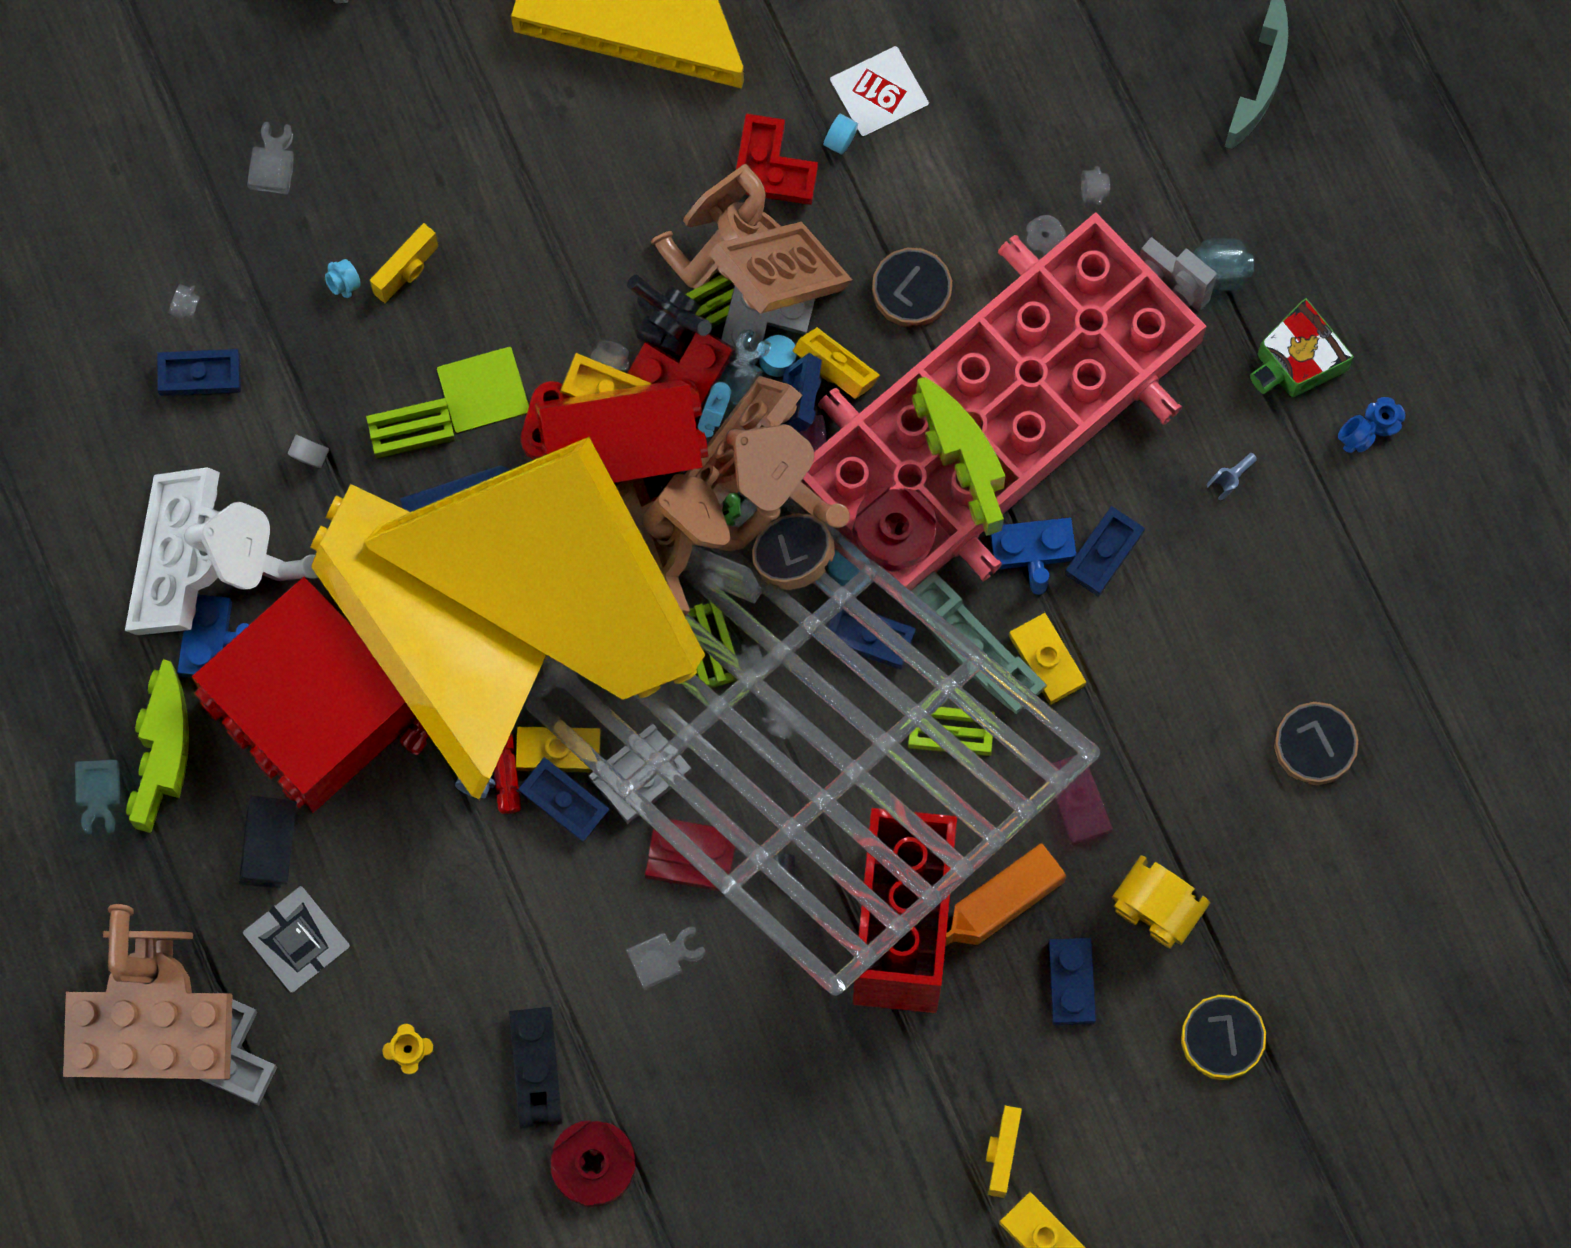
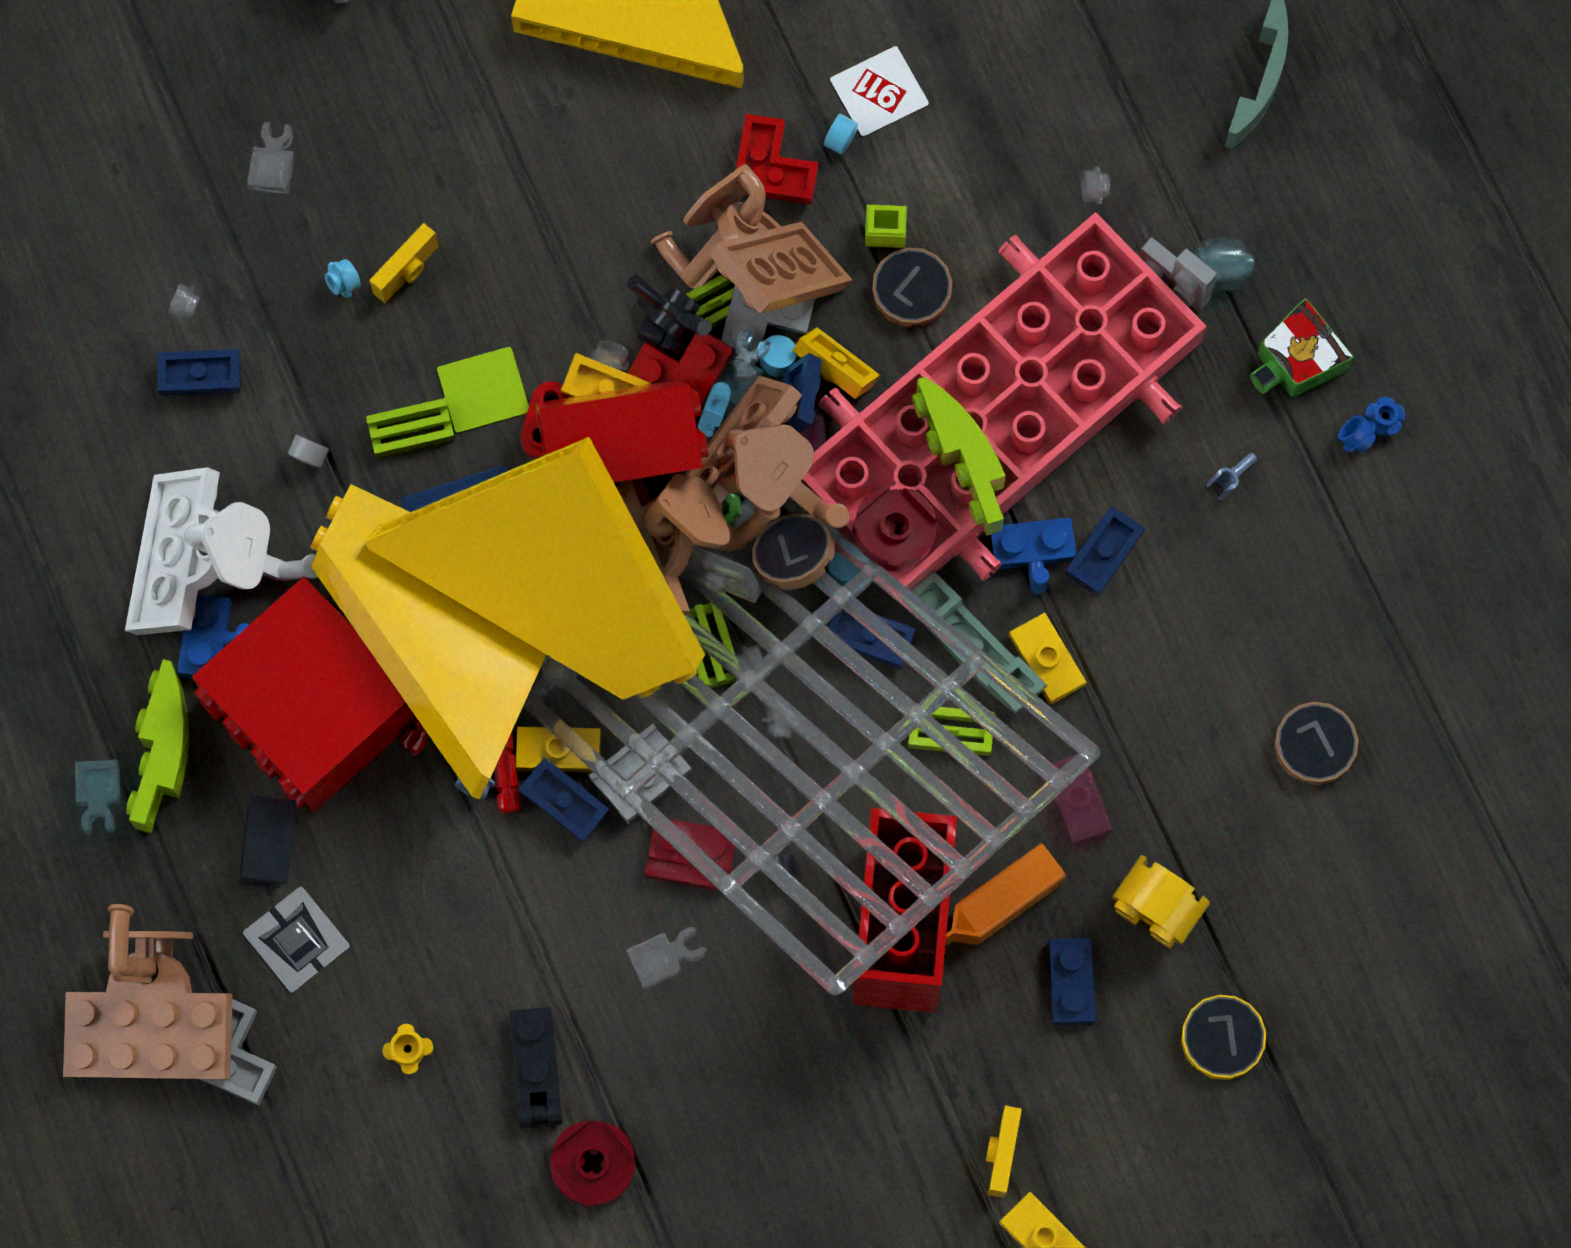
clear plate [1026,215,1066,254] -> none
none -> lime brick [865,205,907,248]

